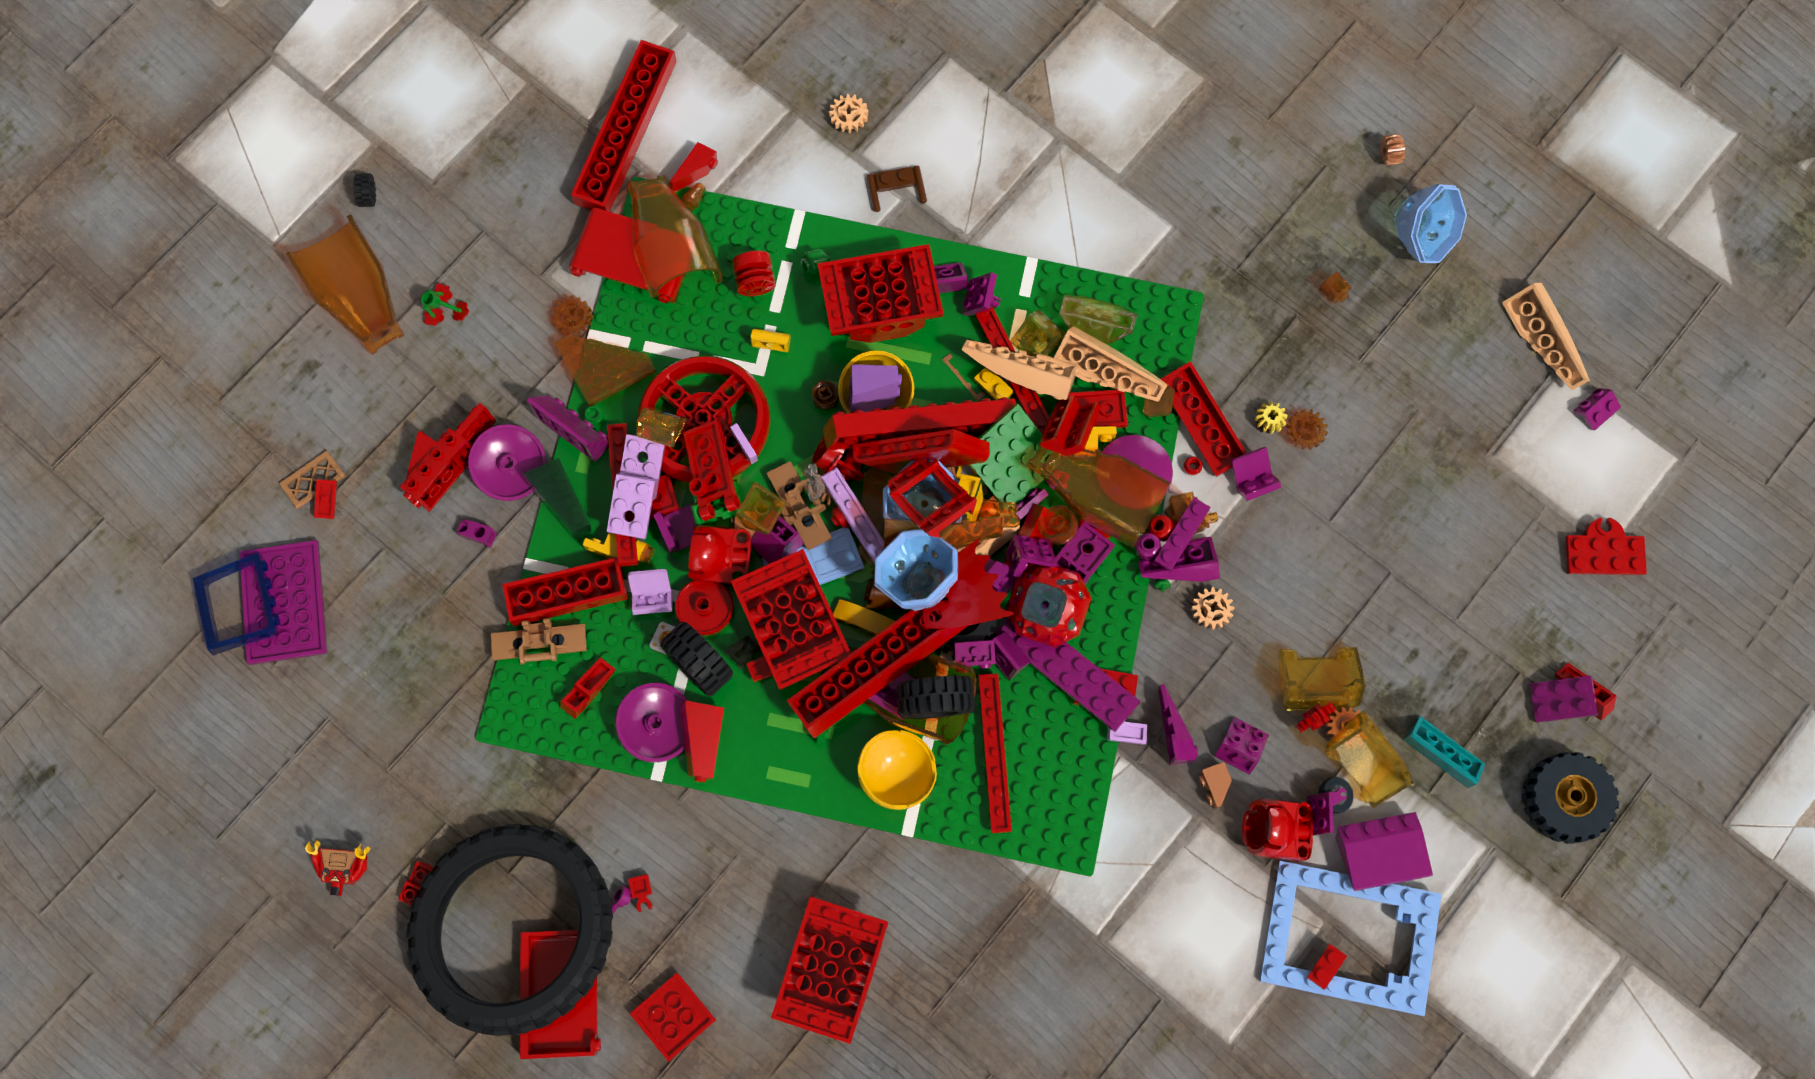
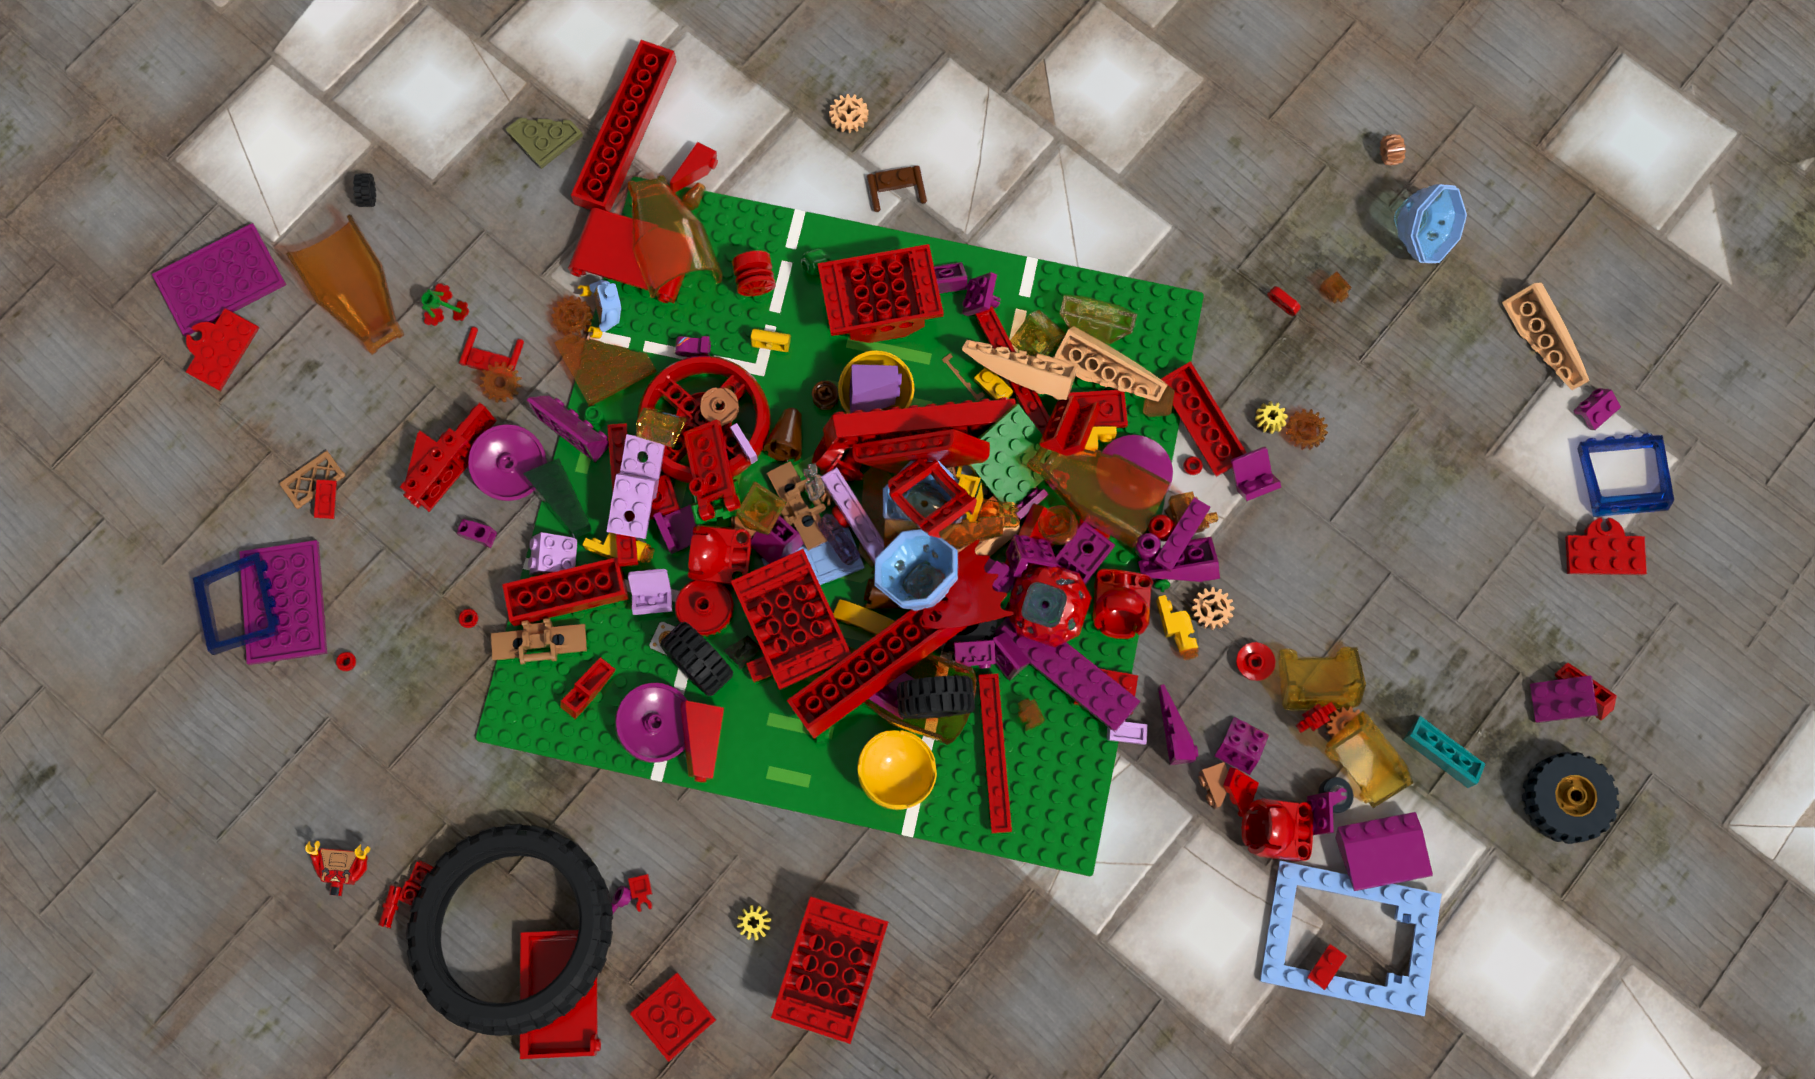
none -> magenta plate [152,223,287,337]
none -> red plate [186,308,259,392]
none -> red plate [336,652,356,672]
none -> red pin [378,885,402,928]
none -> red plate [458,609,479,628]
none -> red plate [459,327,524,378]
none -> clear orange gear [480,362,522,403]
none -> olive plate [506,118,583,169]
none -> lavender bracket [528,532,577,575]
none -> light blue torso [578,280,621,339]
none -> magenta leg [675,336,711,358]
none -> nougat plate [700,387,739,427]
none -> light yellow gear [737,905,771,940]
none -> reddish brown cone [764,408,802,462]
none -> clear purple beam [818,514,860,565]
none -> clear orange brick [1018,699,1045,731]
none -> red piece [1093,569,1153,639]
none -> yellow plate [1156,595,1199,660]
none -> red wing [1223,767,1259,817]
none -> red dish [1236,642,1276,681]
none -> red beam [1267,286,1301,316]
none -> clear blue windscreen [1577,433,1674,517]

